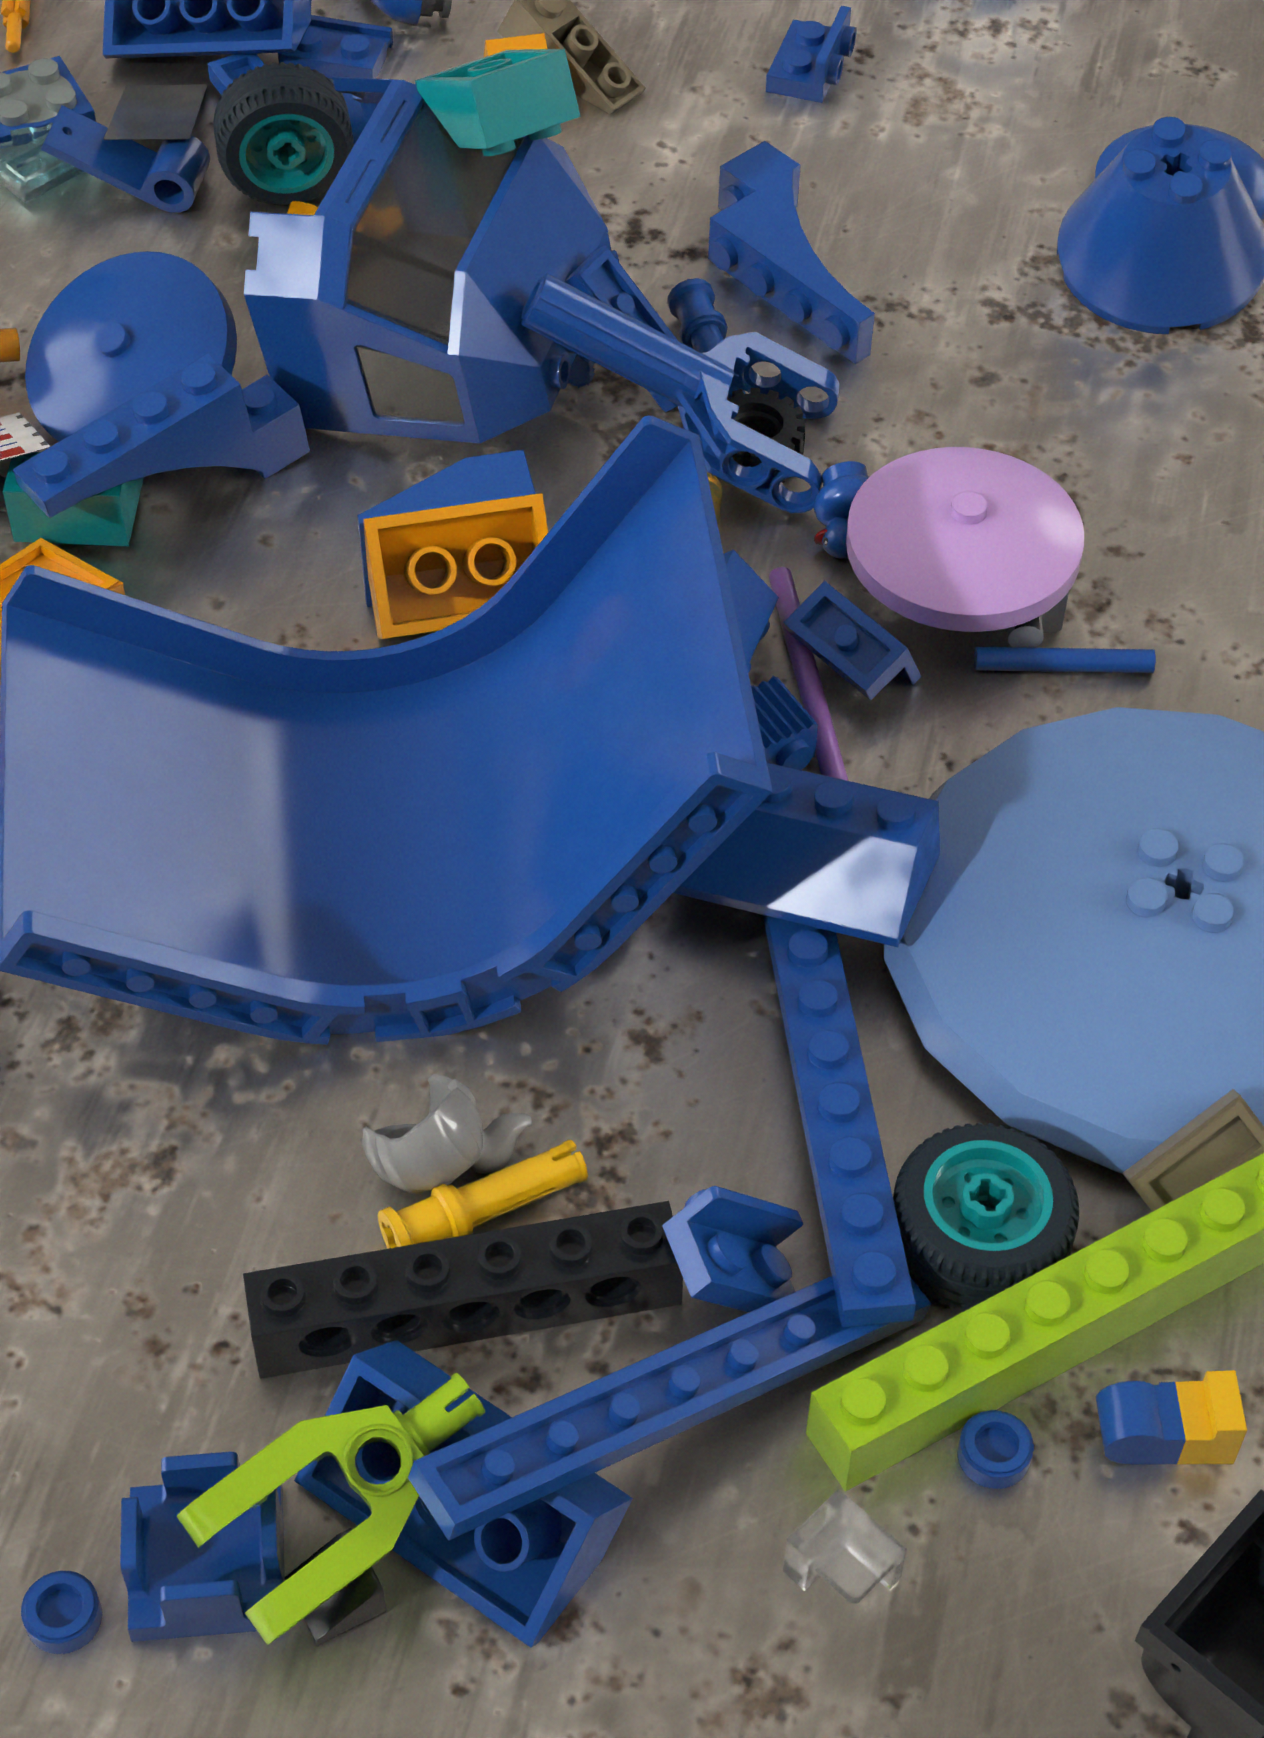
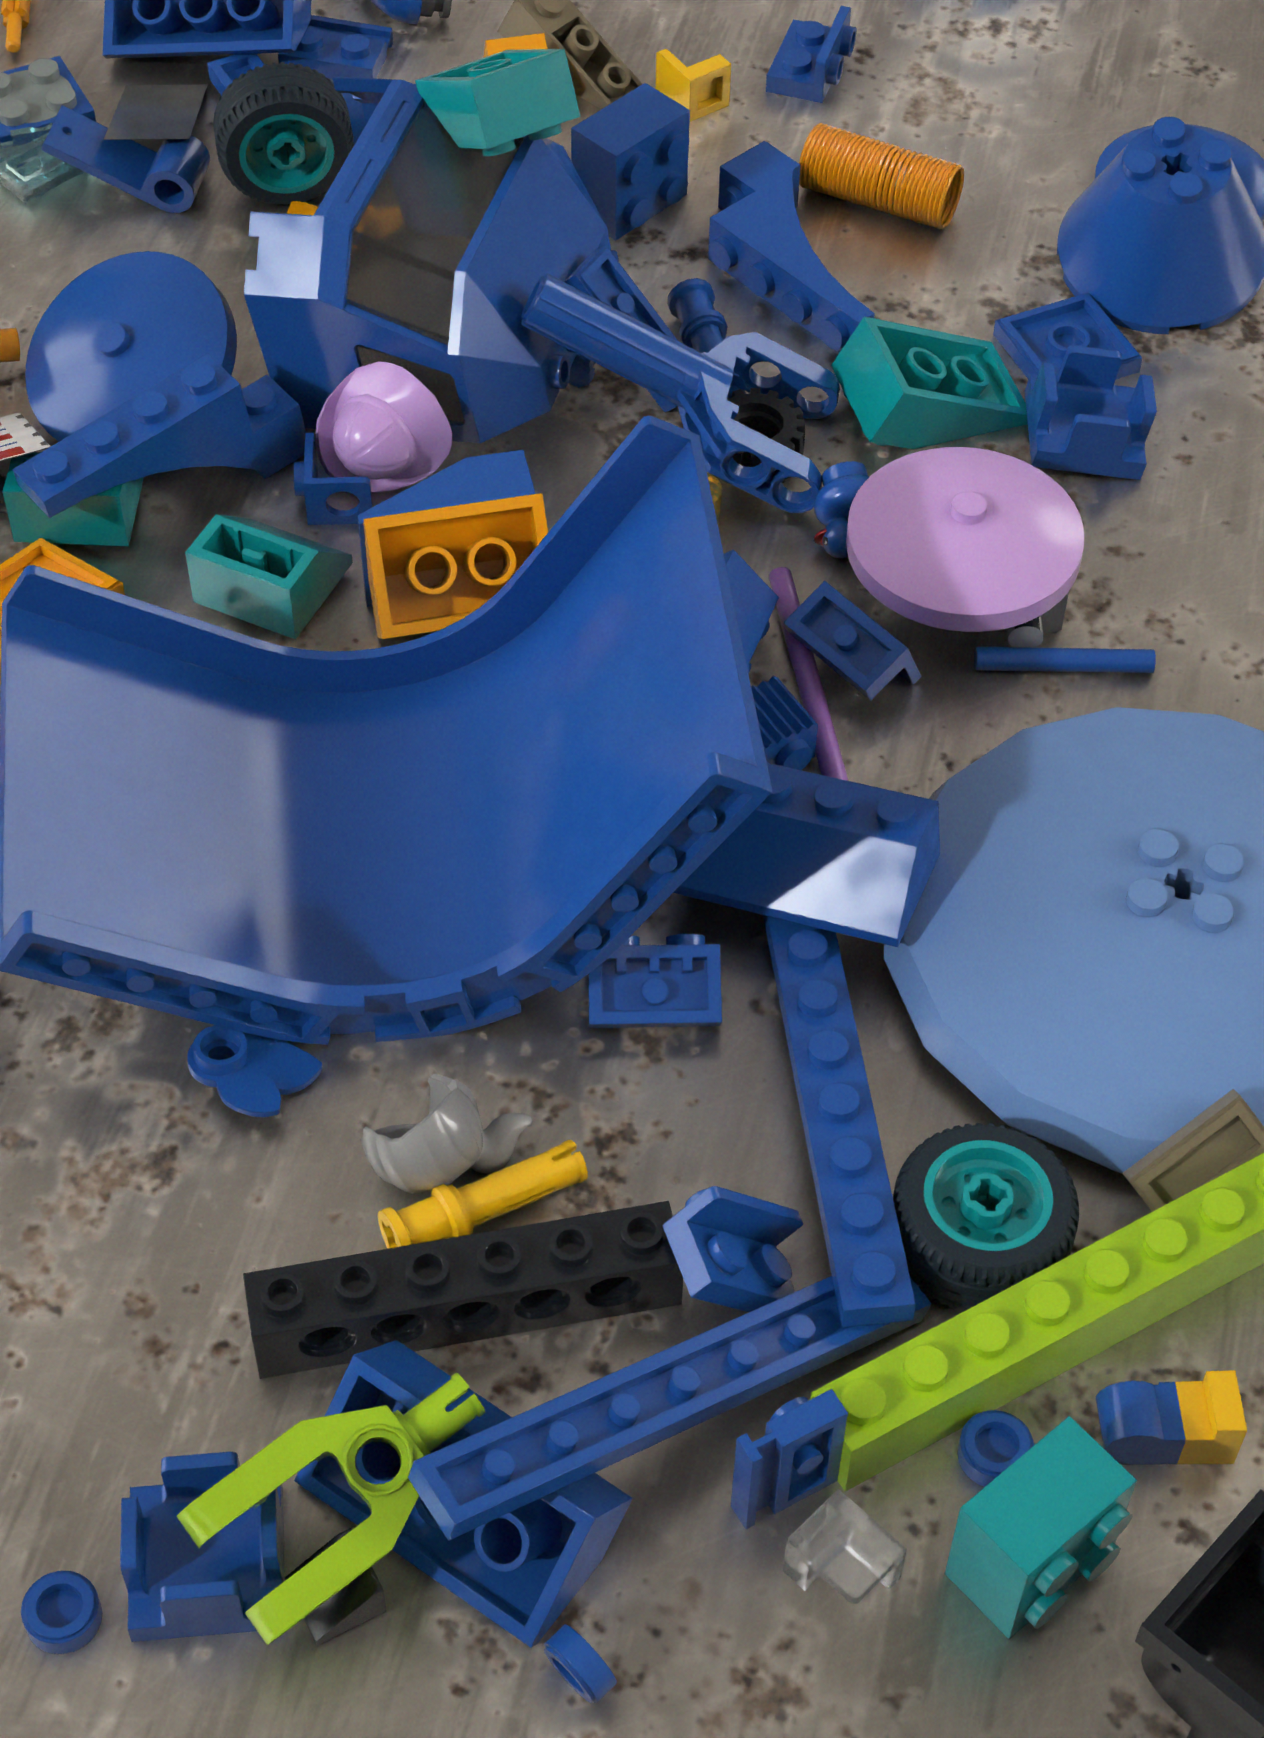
none -> teal slope [185,514,353,640]
none -> blue plate [187,1025,322,1117]
none -> blue bracket [294,433,372,525]
none -> lavender hat [315,361,452,493]
none -> blue tile [544,1624,617,1703]
none -> blue brick [571,83,690,241]
none -> blue bracket [588,934,722,1028]
none -> yellow panel [655,49,731,122]
none -> blue plate [731,1389,848,1529]
none -> light orange piece [799,123,964,230]
none -> teal slope [831,316,1028,449]
none -> teal brick [945,1416,1137,1639]
none -> blue tile [993,293,1142,379]
none -> blue panel [1025,345,1157,480]

